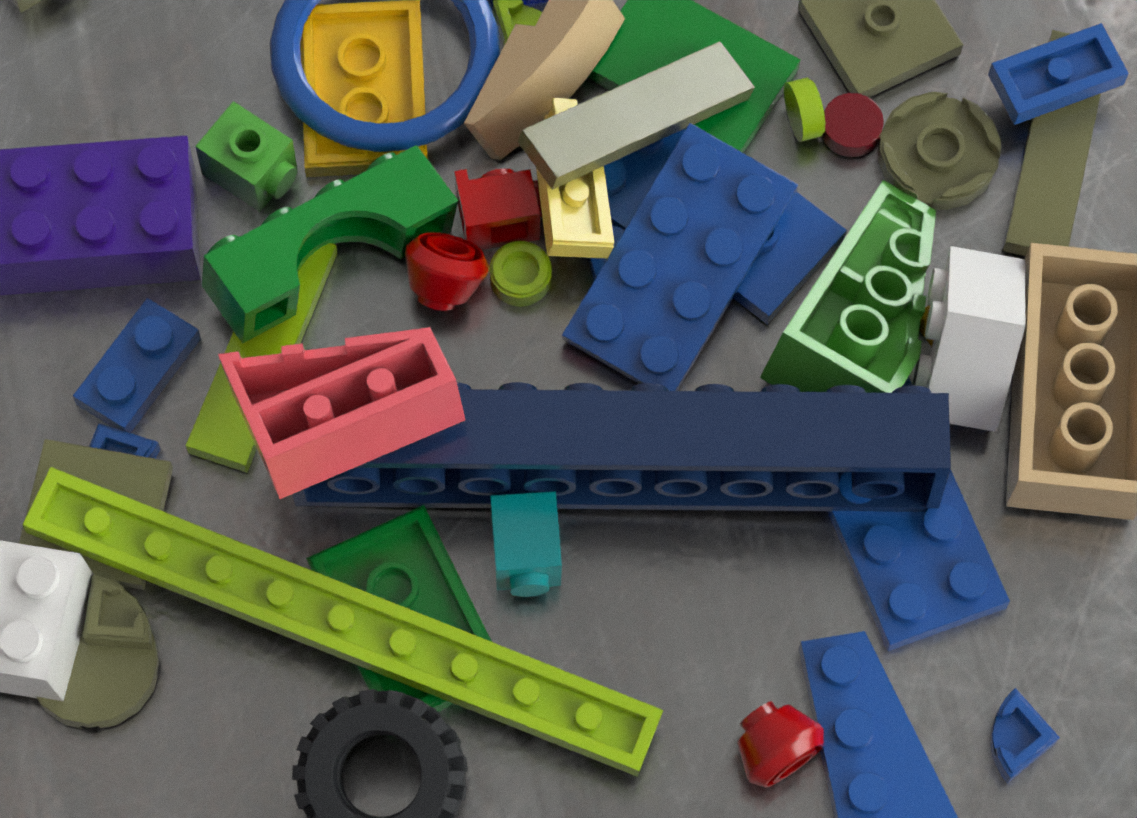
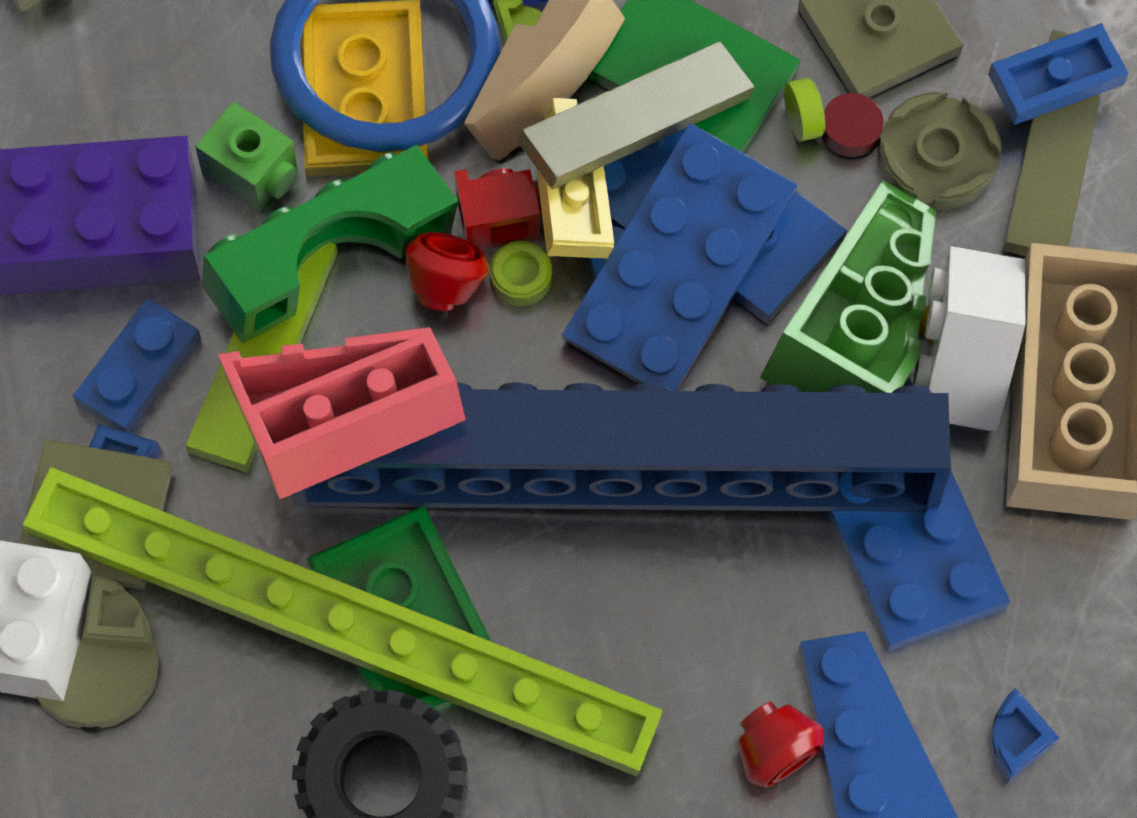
teal brick [491,491,562,597] -> none

